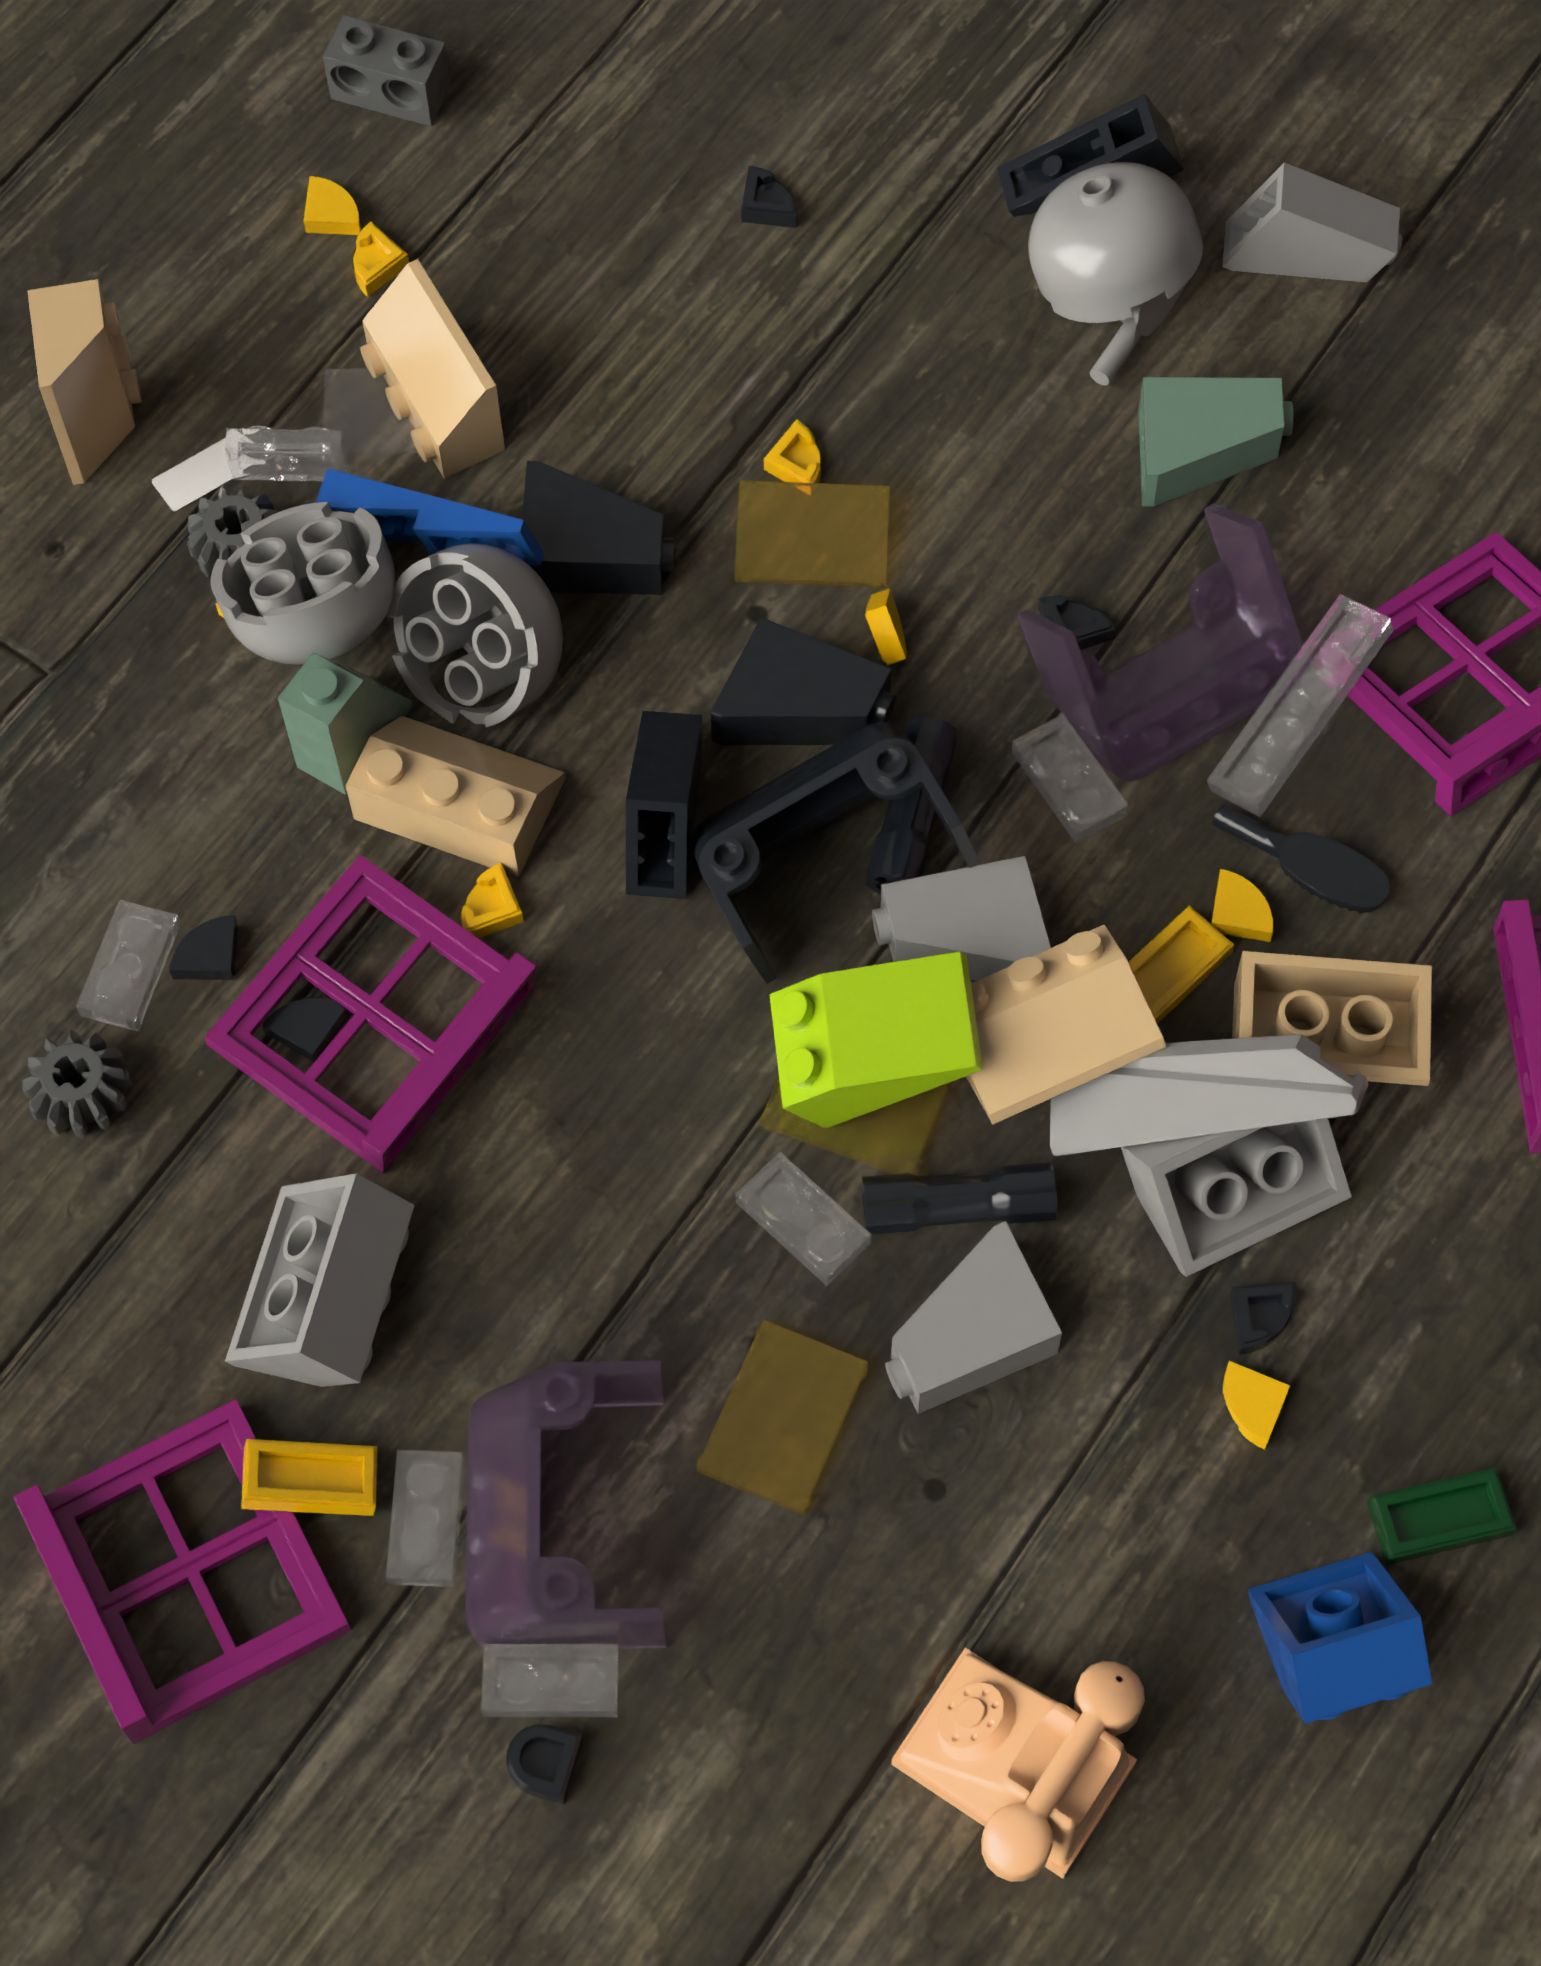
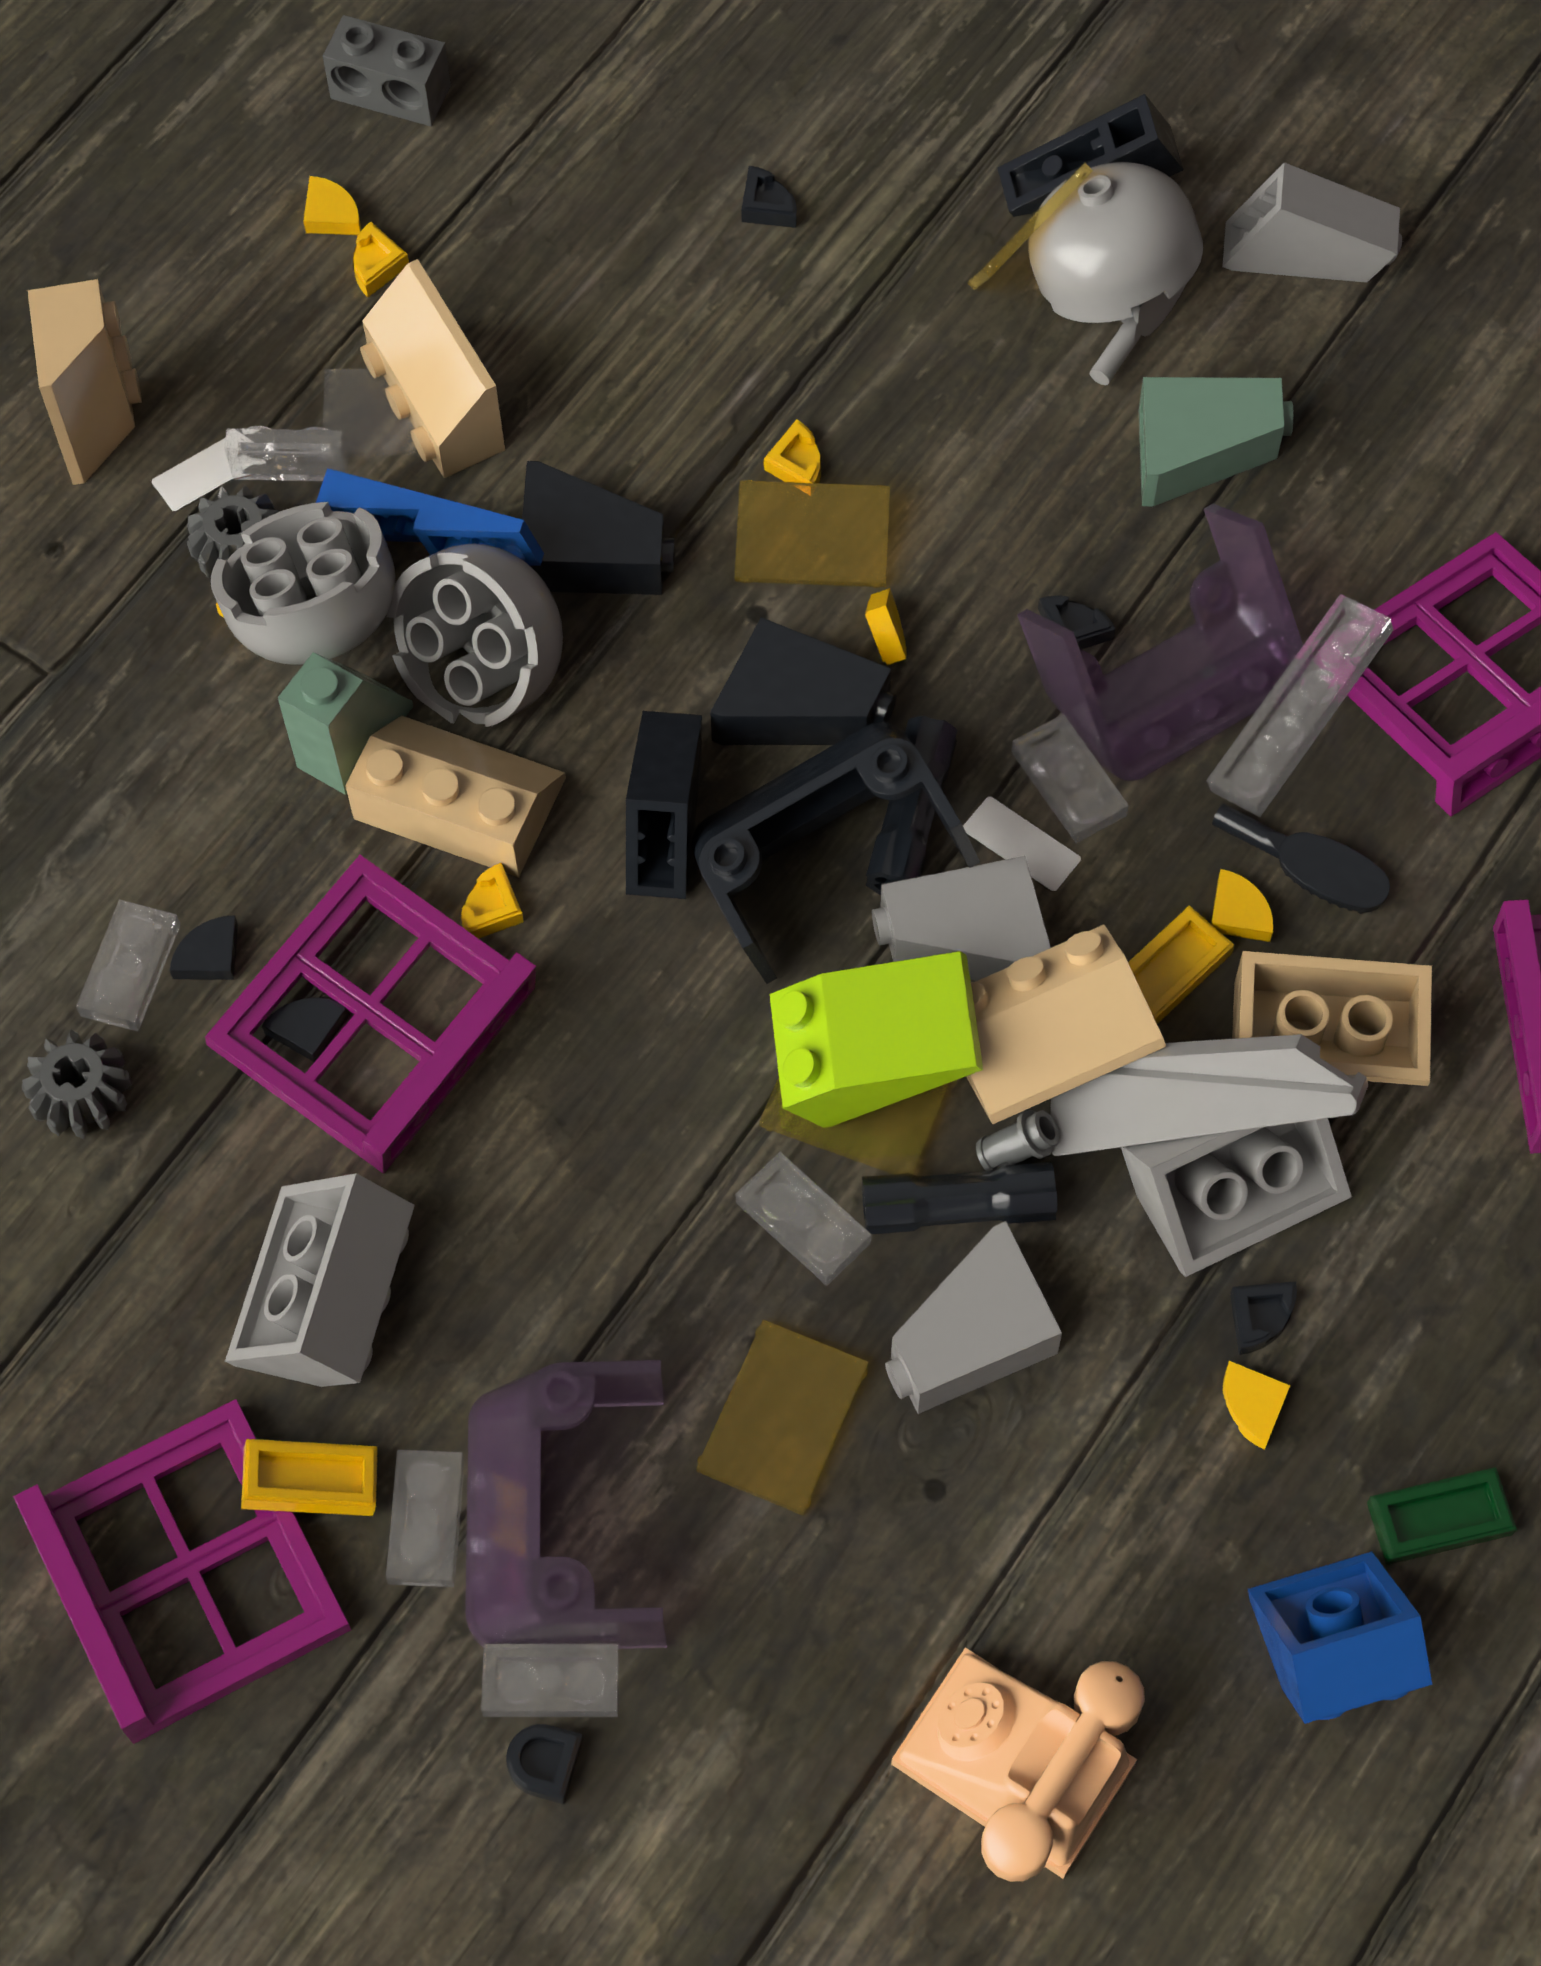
none -> white sticker [963,797,1081,891]
none -> clear yellow piece [967,163,1093,290]
none -> dark grey pin [976,1109,1060,1171]

